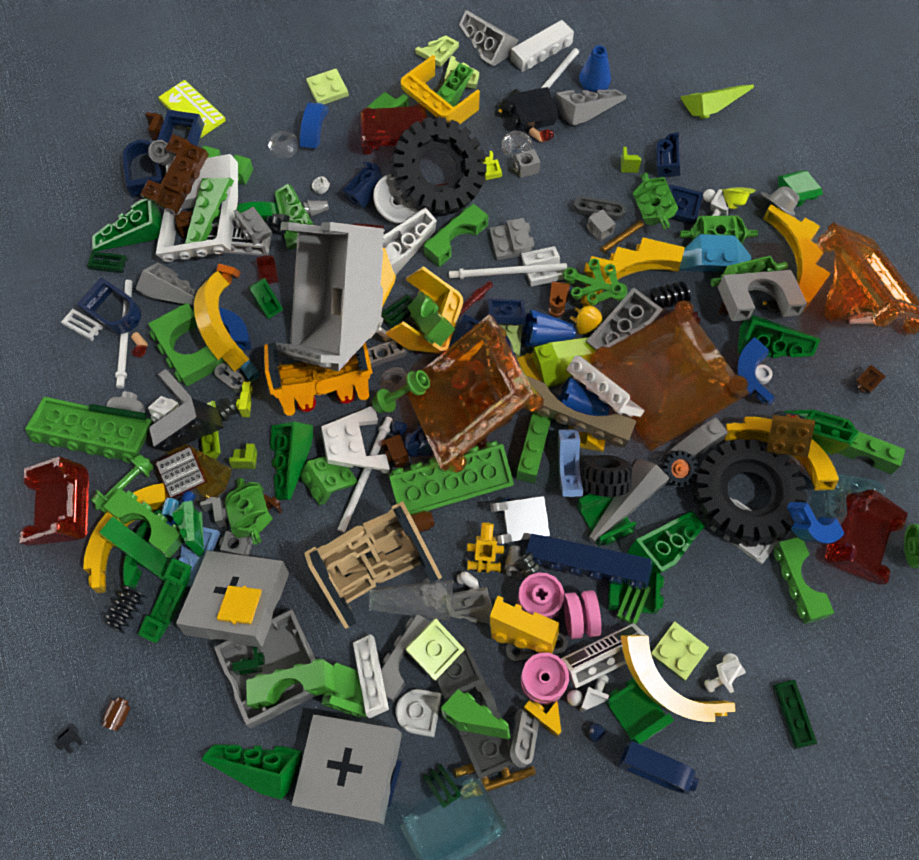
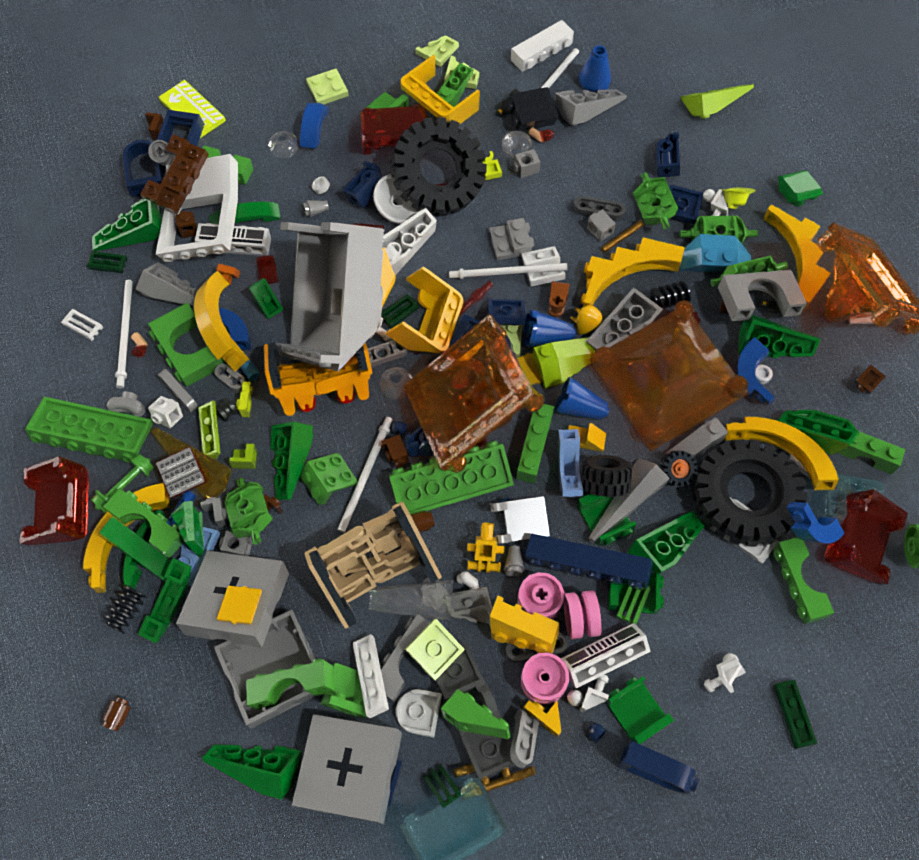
black tile [54,723,82,754] -> none
dark blue window [77,277,141,334] -> none
dark green bar [89,404,147,421] -> none
black wedge [149,398,224,452] -> none
dark azure hinge [161,498,179,521] -> none
bright green wing [185,178,234,244] -> none
dark green bracket [232,647,265,675] -> none
light grey bracket [233,207,272,245] -> none
black tile [266,213,290,234] -> none
bright green wing [275,183,314,250] -> none
white wing [321,406,390,473] -> none
bright green piece [372,370,430,413] -> none
bright green arch [407,291,455,346] -> none
bright green arch [424,203,488,267] -> none
light grey wedge [459,10,518,66] -> none
pearl dark grey wheel [514,552,540,578] -> none
dark tan arch [516,376,636,448] -> none
bright green plant [563,259,627,305] -> none
white bracket [566,355,645,417] -> none
lime panel [621,147,641,173] -> none
arch [621,635,735,722] -> none
yellowish green plate [651,621,709,681] -> none
light grey piece [761,187,799,216] -> none
pearl gold plate [767,413,815,457] -> none

